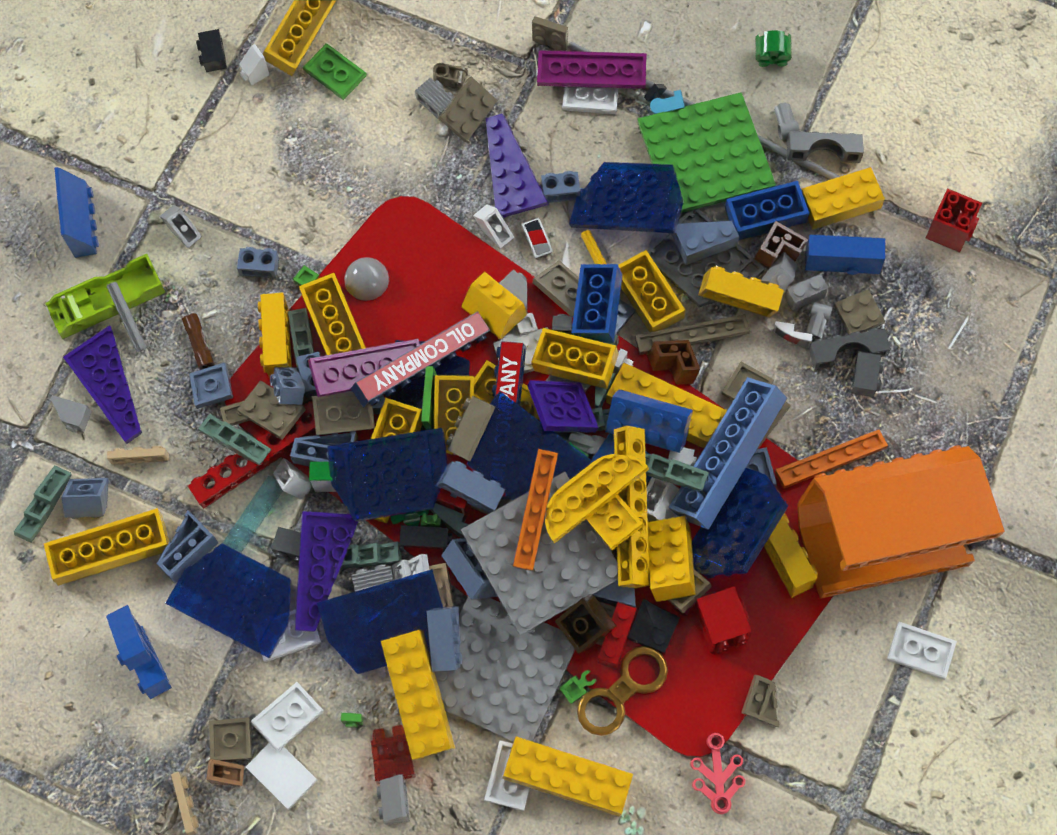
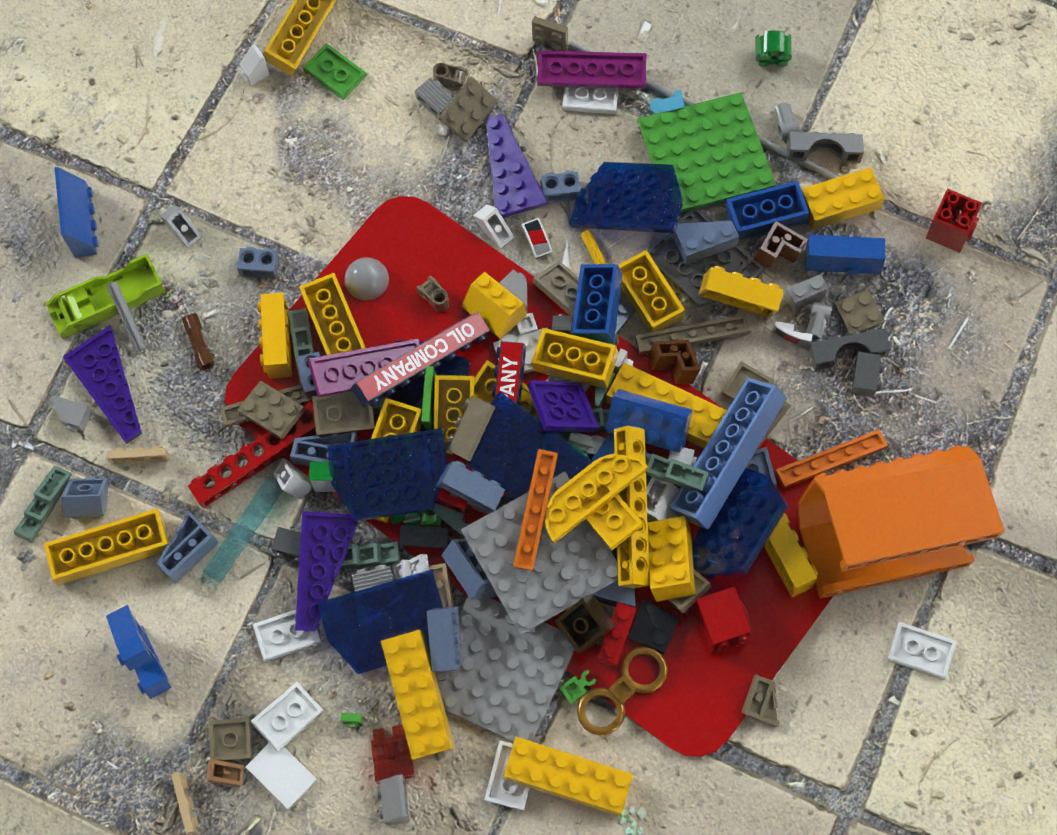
clear blue plate [165,543,292,659] -> none
sand blue plate [189,363,233,409] -> none
black brick [196,29,227,73] -> none
sand green slope [198,414,271,465] -> none
sand blue brick [270,367,305,405] -> none
bright green plate [293,265,319,286] -> none
black tile [644,84,667,102] -> none
coral plant [690,733,745,814] -> none
light grey slope [761,252,797,291] -> none
none -> dark tan piece [416,276,450,312]

